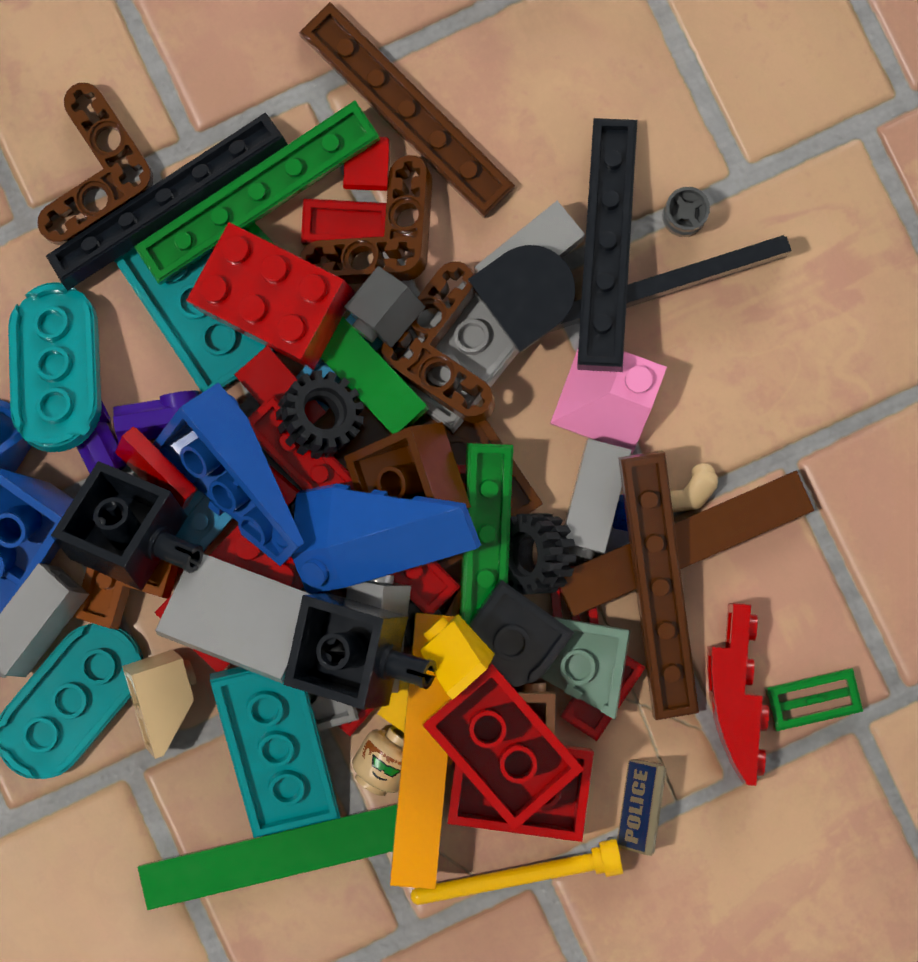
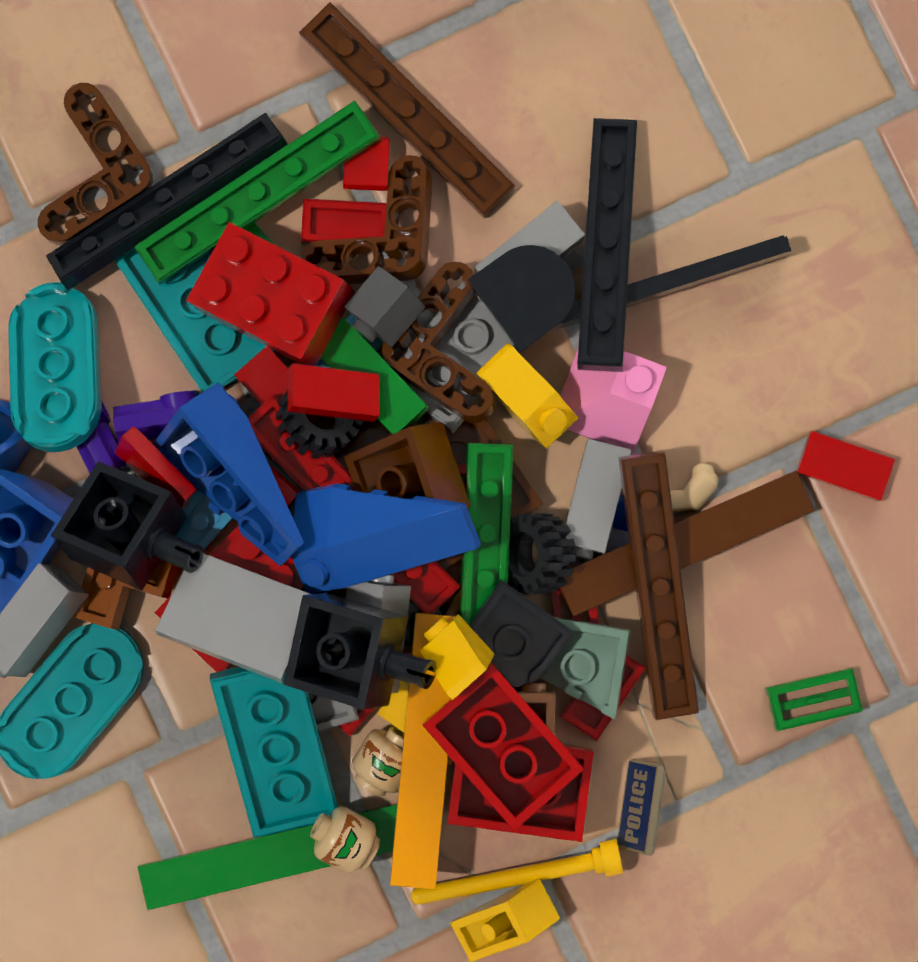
tan slope [122,649,197,759] -> none
dark grey wheel [662,187,710,237] -> none
red slope [707,603,769,786] -> none
none -> red tile [288,363,379,422]
none -> tan head [310,806,380,874]
none -> yellow slope [450,879,560,962]
none -> yellow slope [476,343,578,449]
none -> red tile [797,431,895,502]

